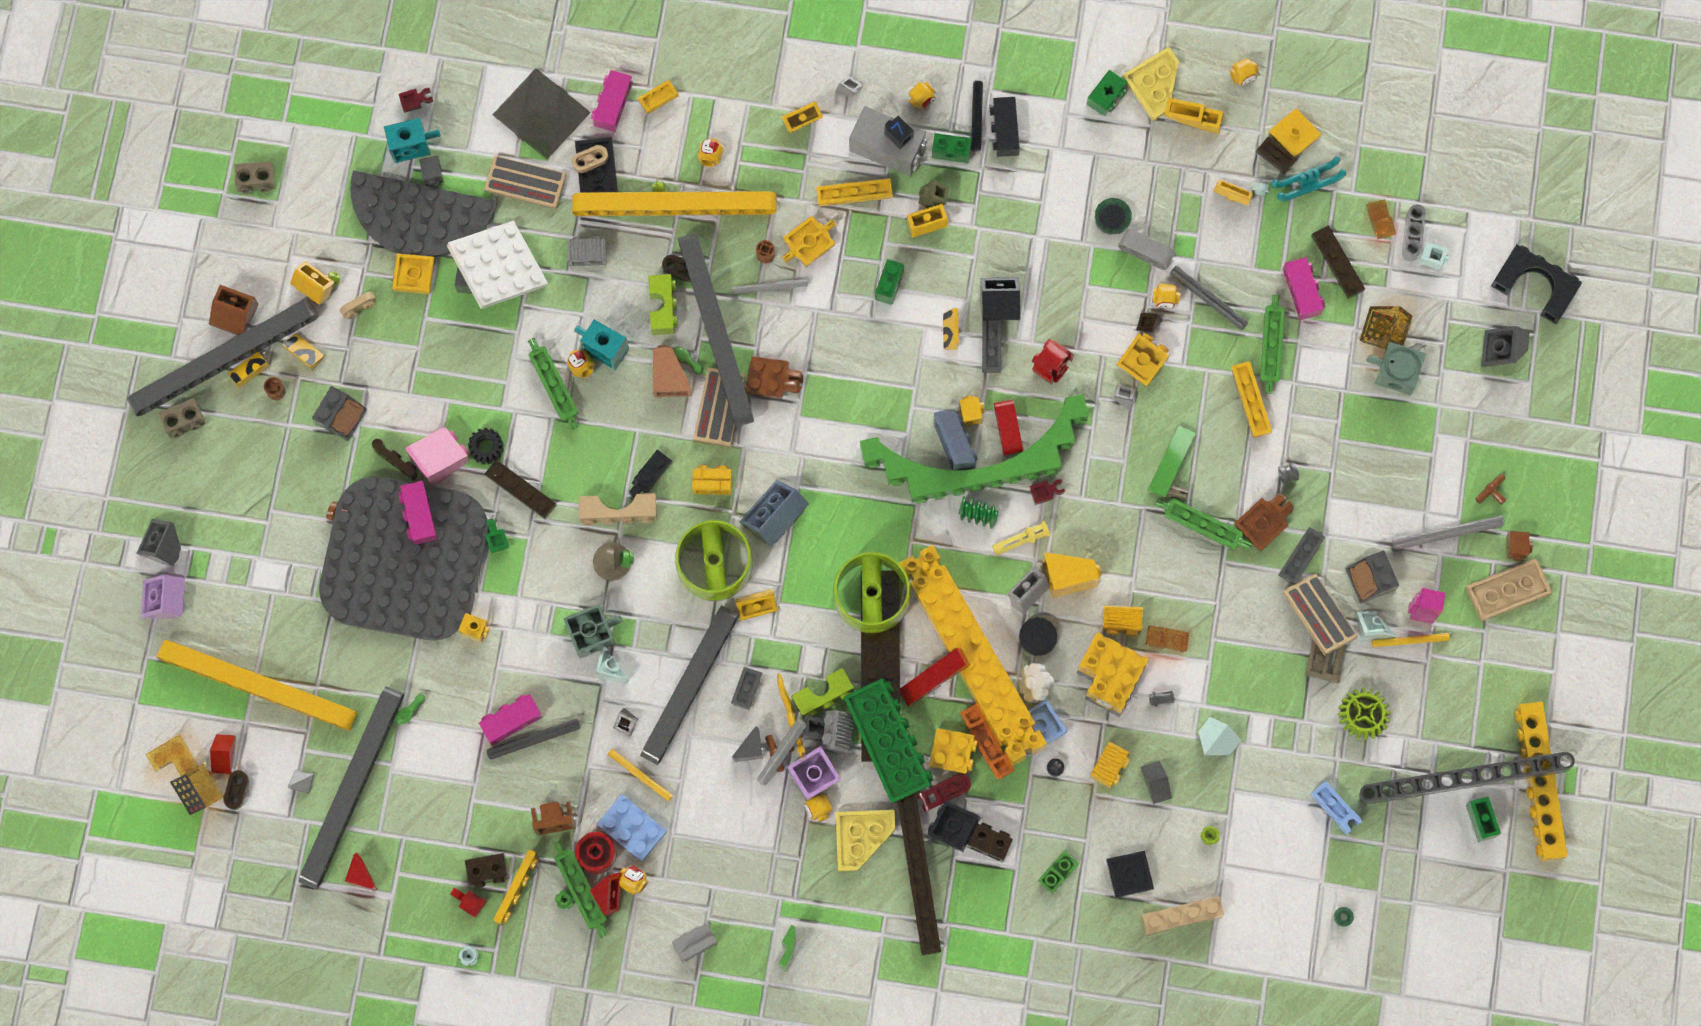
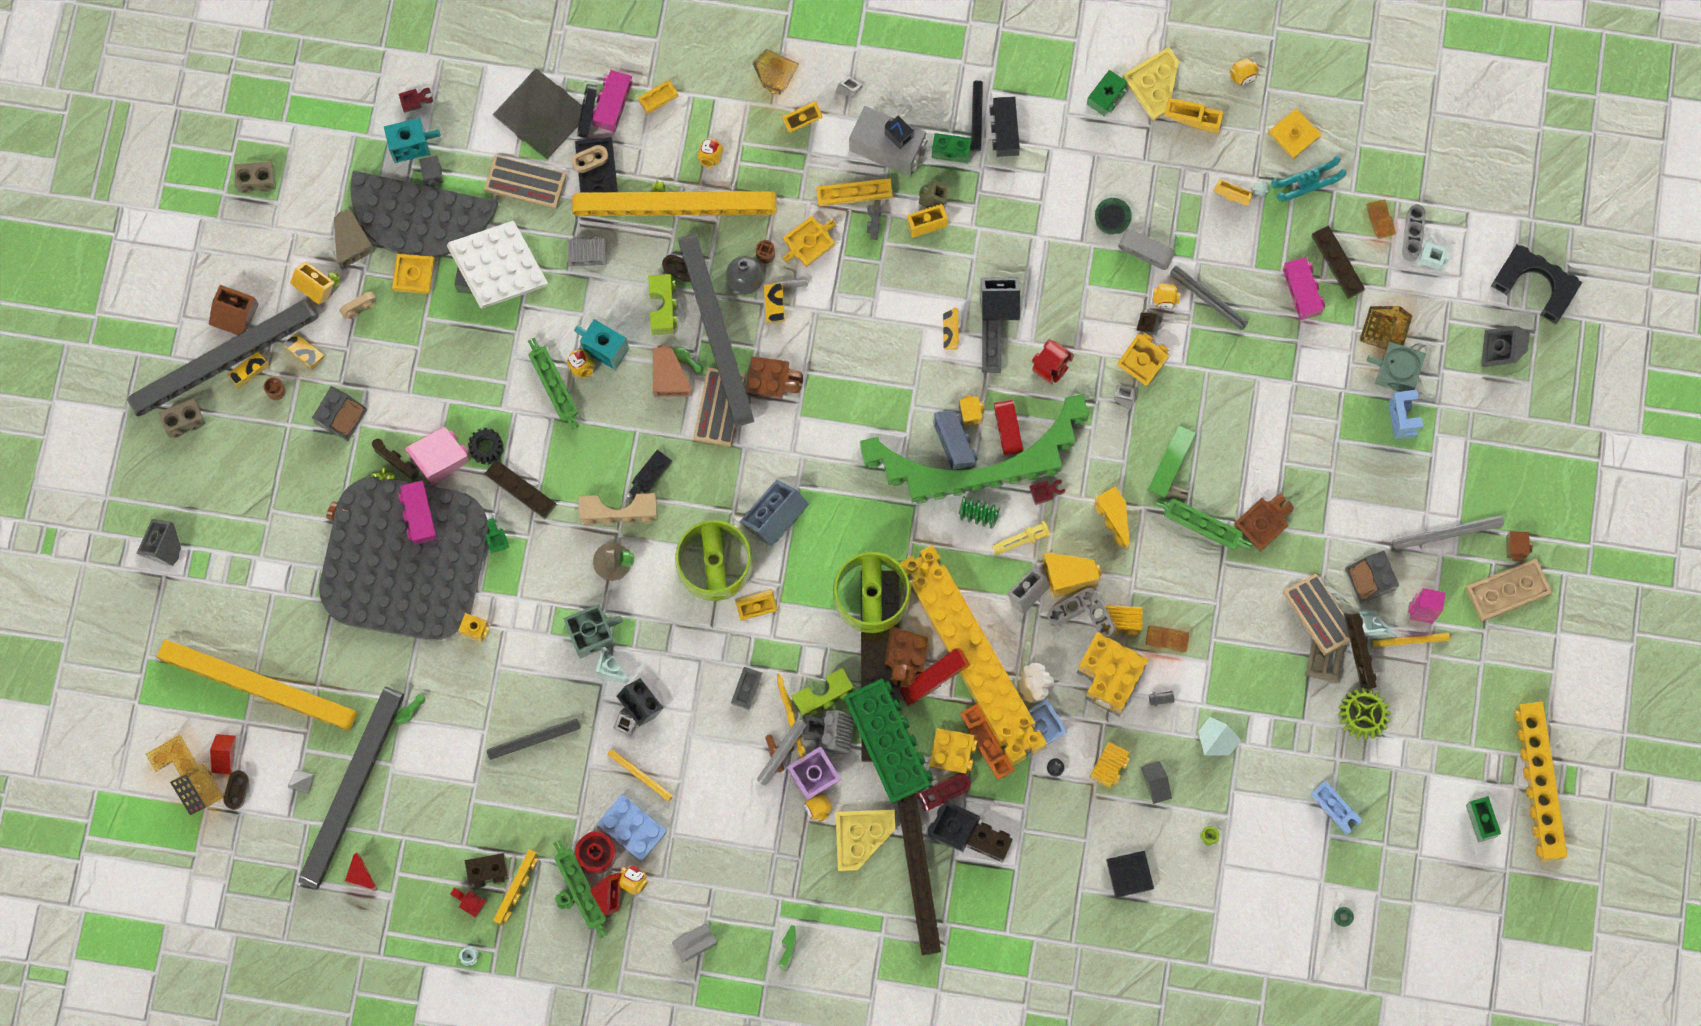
lavender slope [141,574,185,619] -> none
dark pink brick [479,694,543,746] -> none
dark orange panel [531,801,576,836] -> none
dark grey beam [640,605,739,765] -> none
yellow brick [692,465,732,495] -> none
dark grey slope [732,726,763,762] -> none
green brick [875,259,904,305] -> none
yellow head [908,82,936,109] -> none
black tile [1019,617,1058,656] -> none
bright green slope [1038,851,1080,894] -> none
tan arch [1140,896,1224,937] -> none
yellow plate [1231,361,1272,438] -> none
dark brown plate [1256,136,1297,175] -> none
bright green plate [1260,294,1285,394] -> none
flat silver wheel [1278,462,1299,485] -> none
dark grey plate [1278,527,1325,585] -> none
dark grey beam [1359,752,1575,804] -> none
dark orange piece [1475,474,1506,505] -> none
none -> dark tan slope [334,209,374,270]
none -> lime plant [371,467,394,480]
none -> black beam [577,84,597,138]
none -> black brick [616,678,664,727]
none -> dark grey cylinder [726,256,764,294]
none -> clear yellow slope [752,49,799,95]
none -> slope [763,283,785,323]
none -> dark grey plate [867,205,881,240]
none -> dark orange plate [885,627,928,687]
none -> light grey beam [1047,588,1117,639]
none -> yellow slope [1094,486,1130,550]
none -> dark brown plate [1344,611,1377,689]
none -> light blue panel [1388,390,1423,439]

